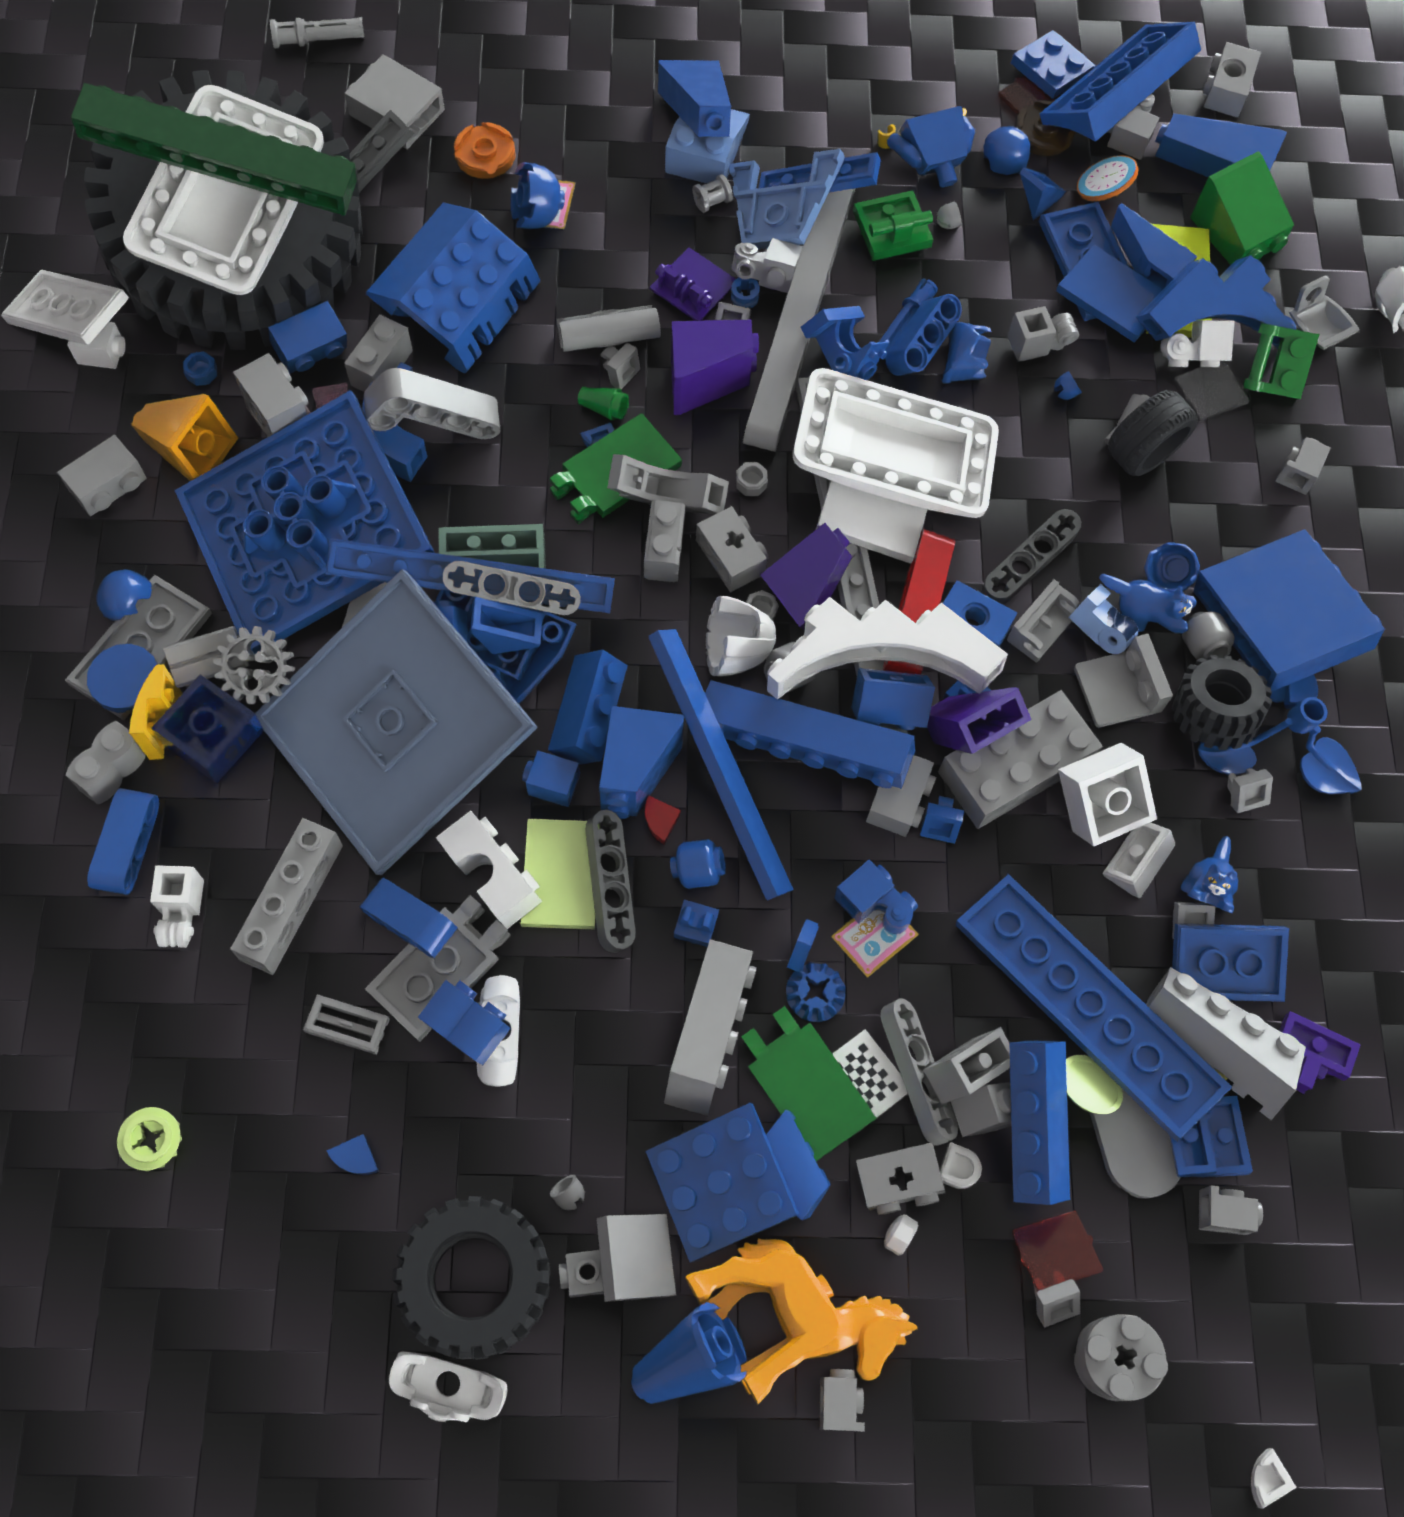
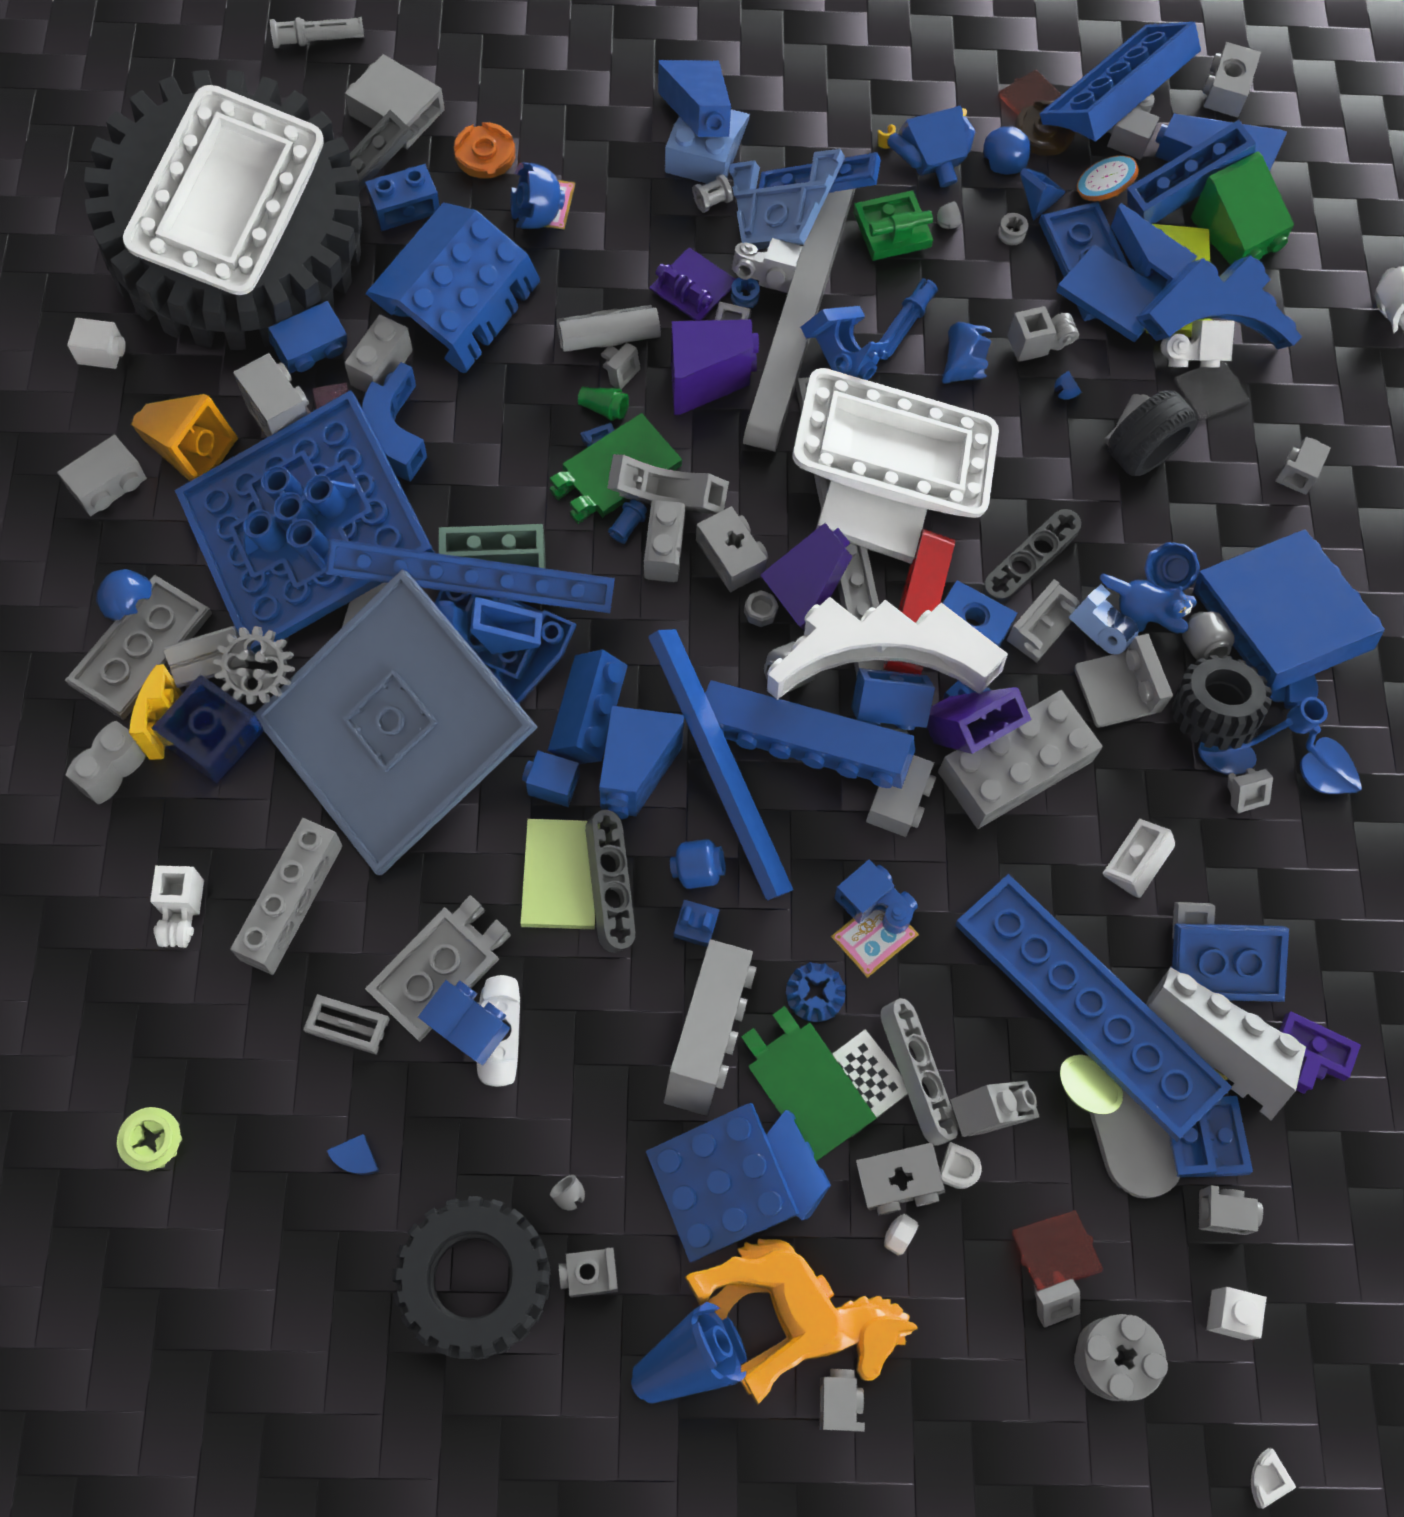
white tile [1,270,129,345] -> none
dark green brick [71,83,357,216] -> none
blue tile [87,644,158,713] -> none
blue beam [87,788,159,895] -> none
blue tile [183,351,217,386] -> none
blue beam [359,878,458,959] -> none
light grey beam [364,368,500,439] -> none
white piece [389,1351,507,1422] -> none
white arch [436,810,542,929] -> none
light grey beam [443,561,581,615] -> none
light grey tile [597,1214,676,1302] -> none
red tile [645,796,681,845] -> none
white hair [706,596,776,677] -> none
light grey tile [736,462,768,496] -> none
blue tile [787,919,819,972] -> none
blue beam [886,294,962,376] -> none
blue tile [920,796,964,844] -> none
light grey brick [923,1027,1010,1104] -> none
blue brick [1009,1041,1070,1205] -> none
plate [1011,30,1096,99] -> none
white brick [1058,743,1157,846] -> none
blue animal [1181,836,1239,913] -> none
green plate [1243,323,1319,399] -> none
light grey piece [1289,275,1360,350] -> none
none -> blue brick [365,164,440,231]
none -> blue pin [608,499,647,544]
none -> light grey bush [998,213,1028,246]
none -> blue brick [1127,120,1256,224]
none -> white brick [1206,1287,1266,1340]

